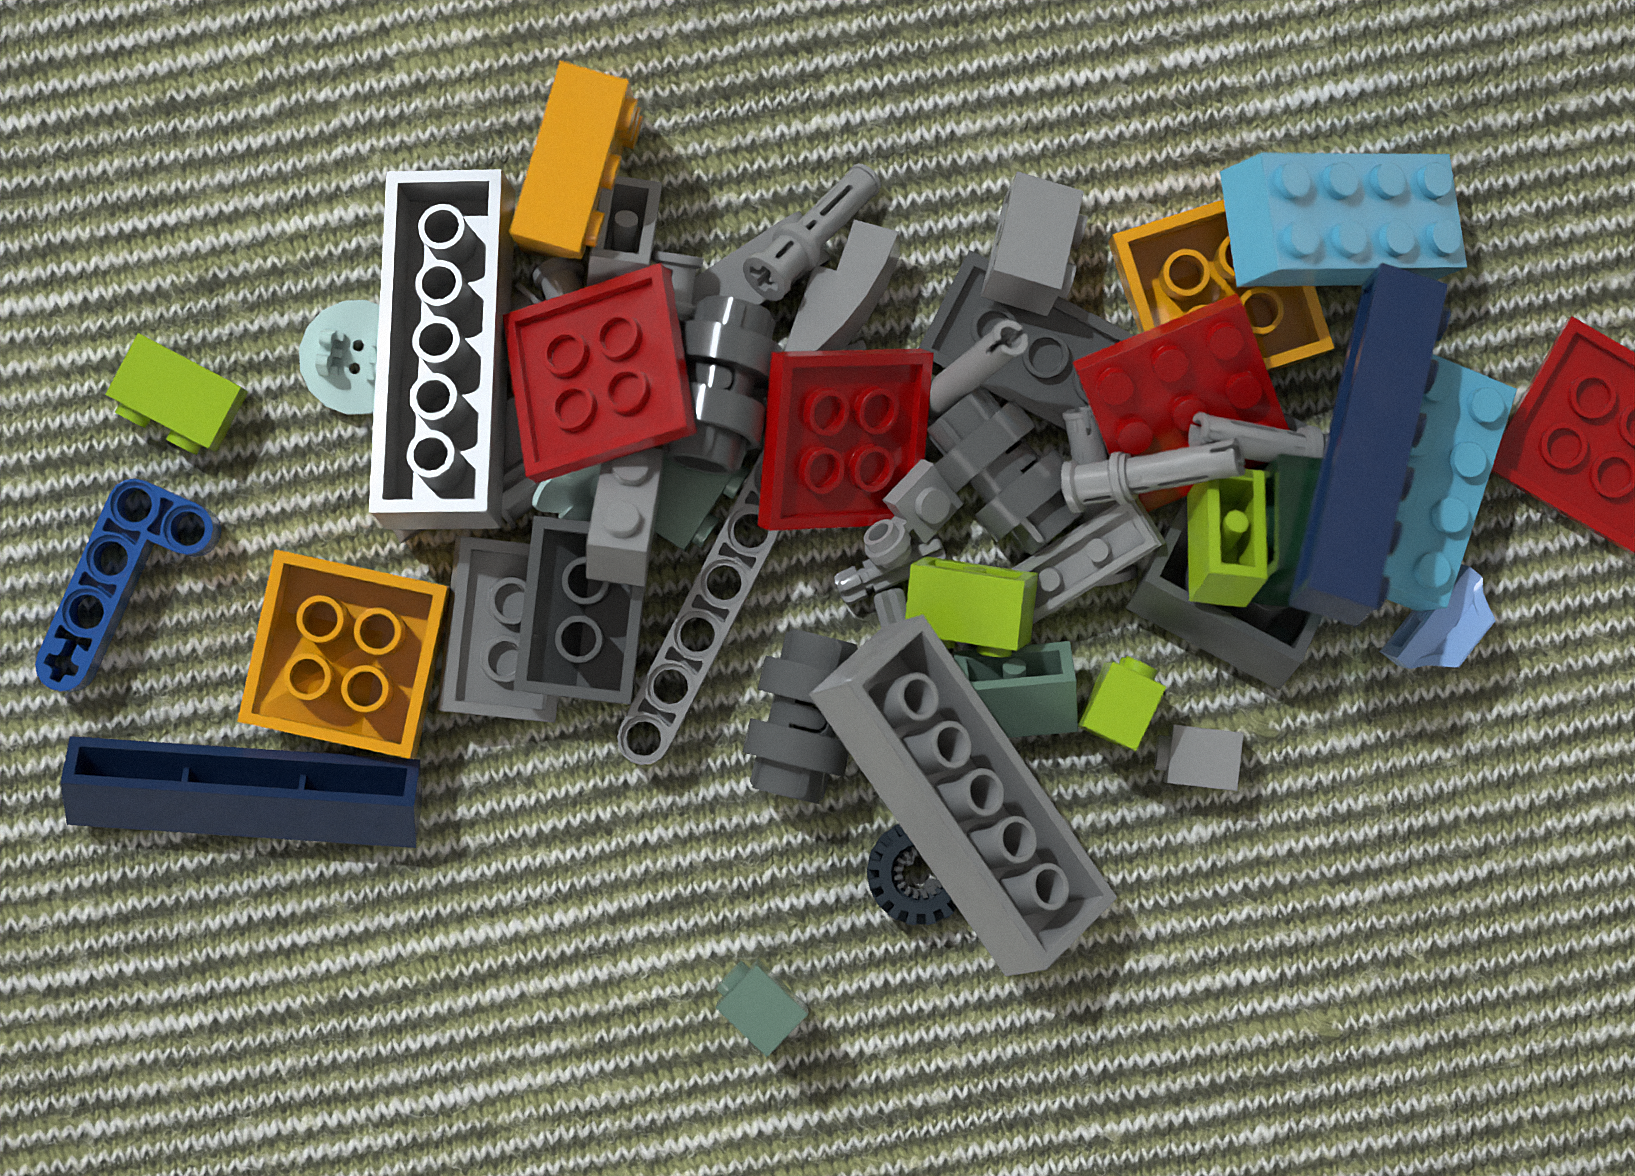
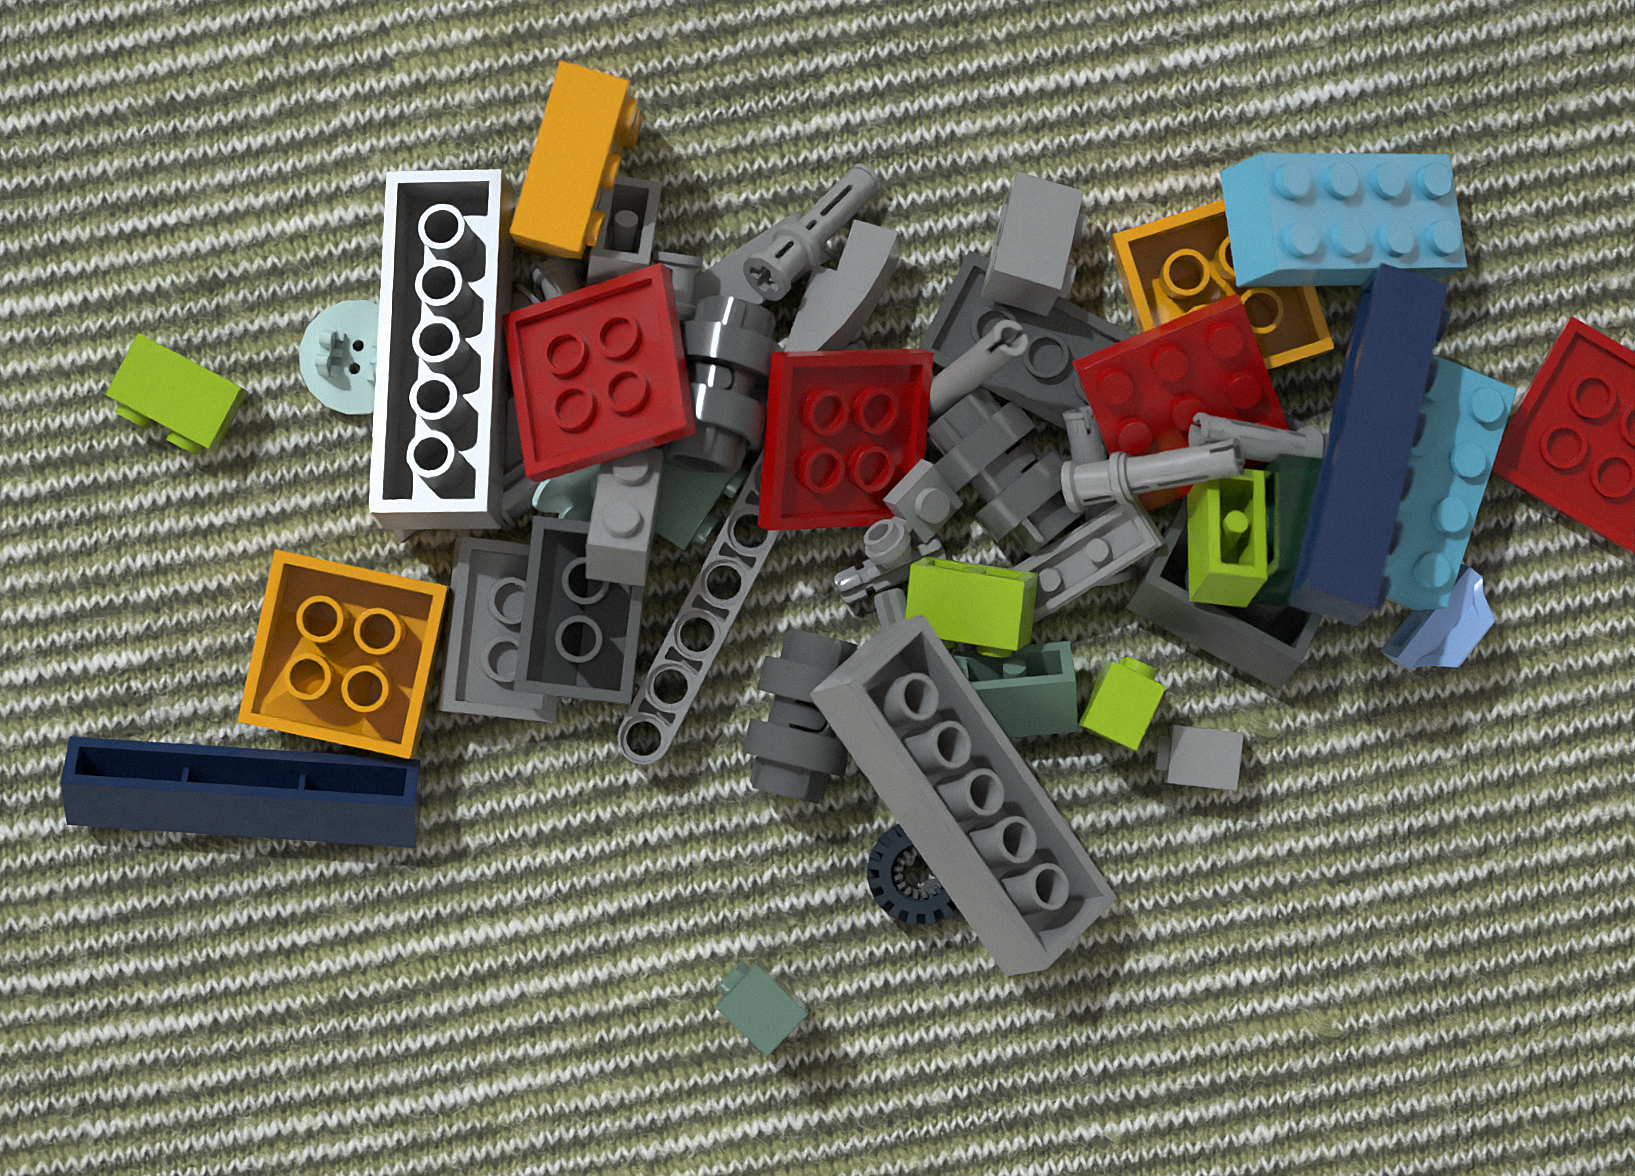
blue beam [35,478,221,692] -> none

